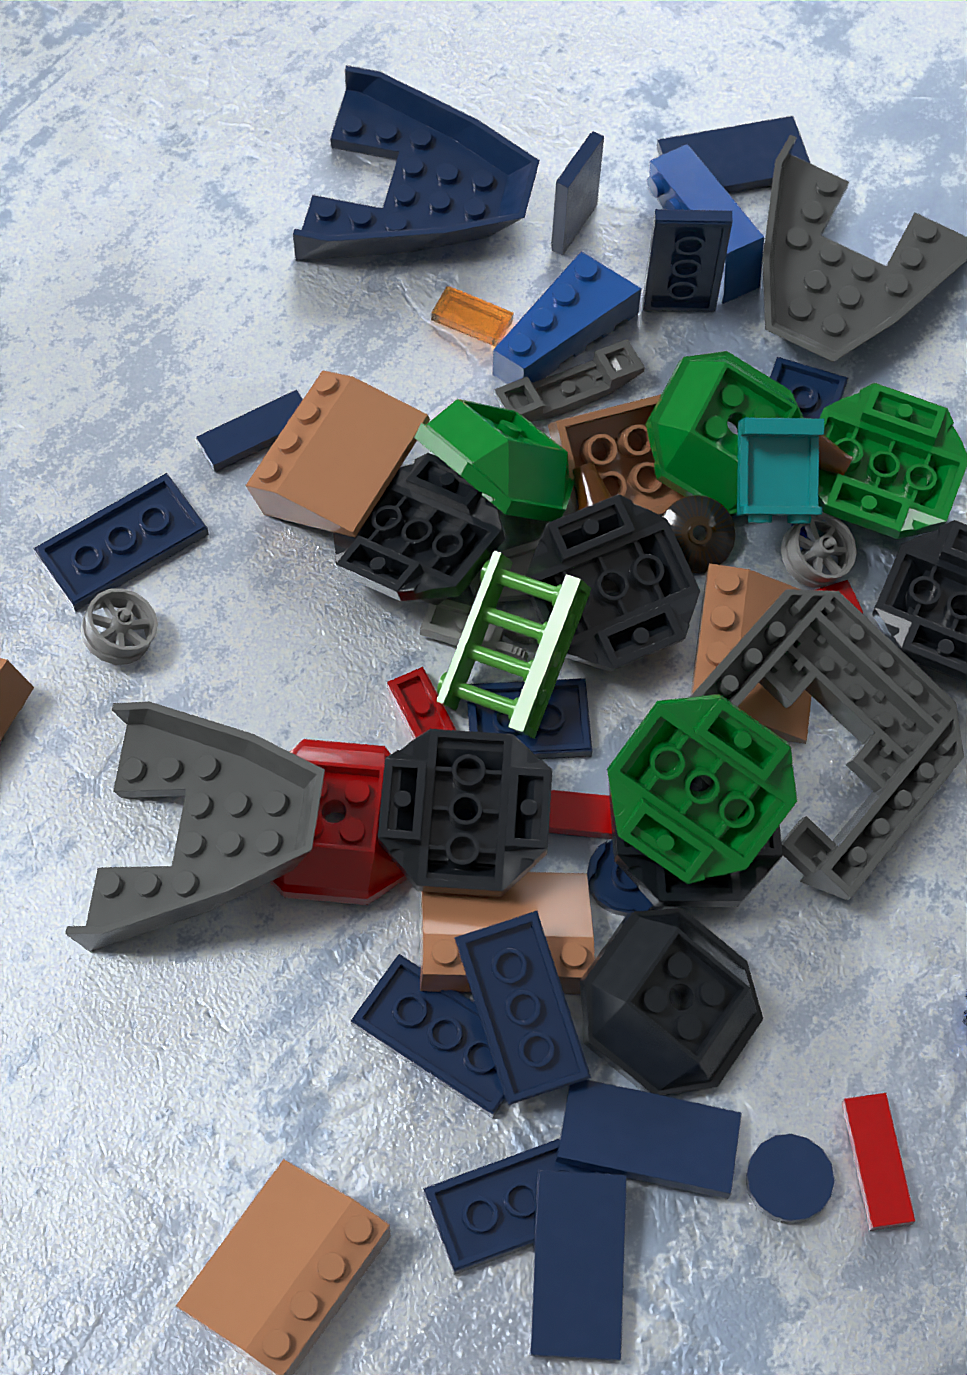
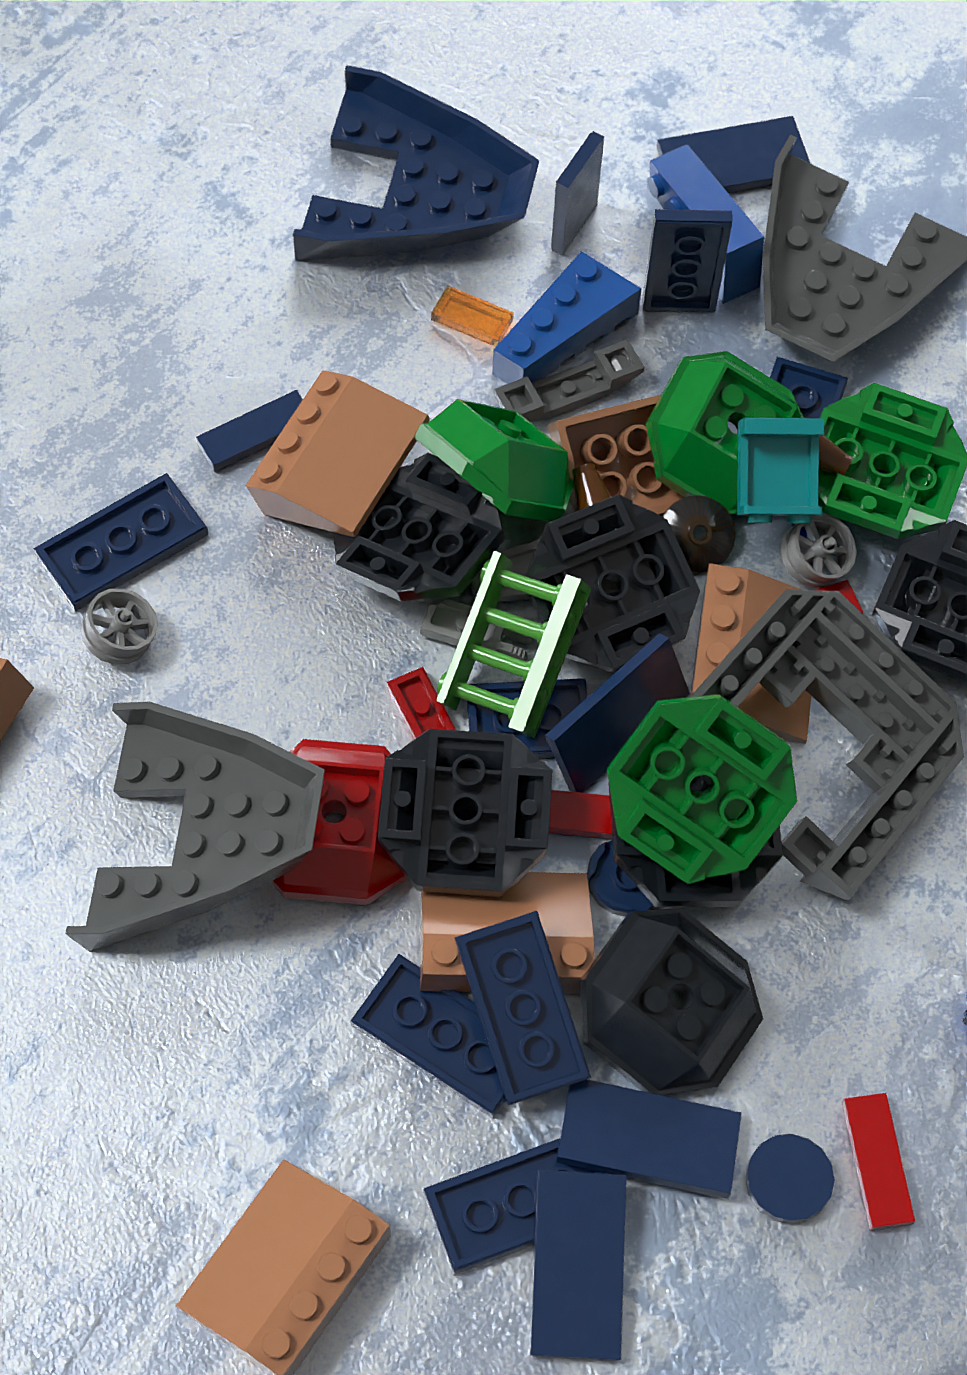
none -> dark blue tile [545,633,690,793]

